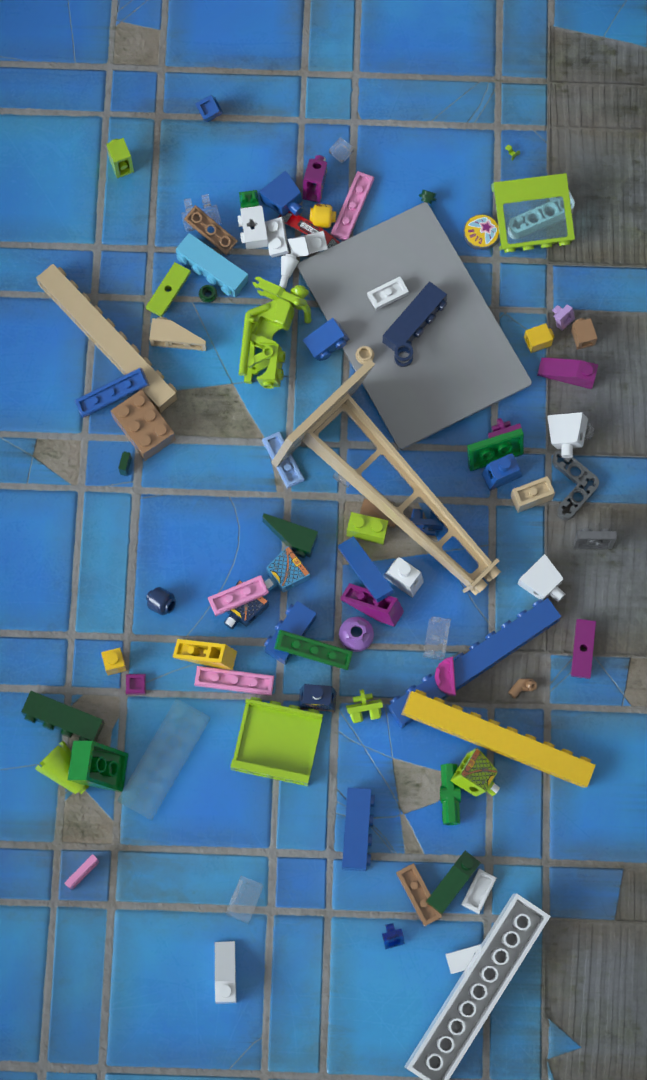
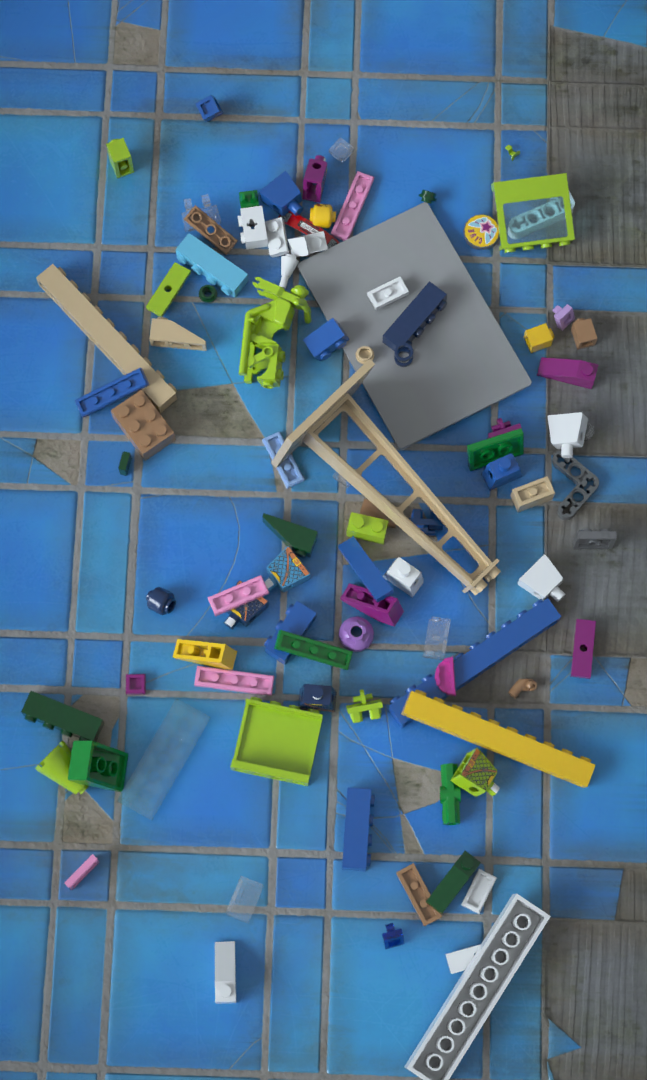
yellow brick [101,648,127,676] -> none

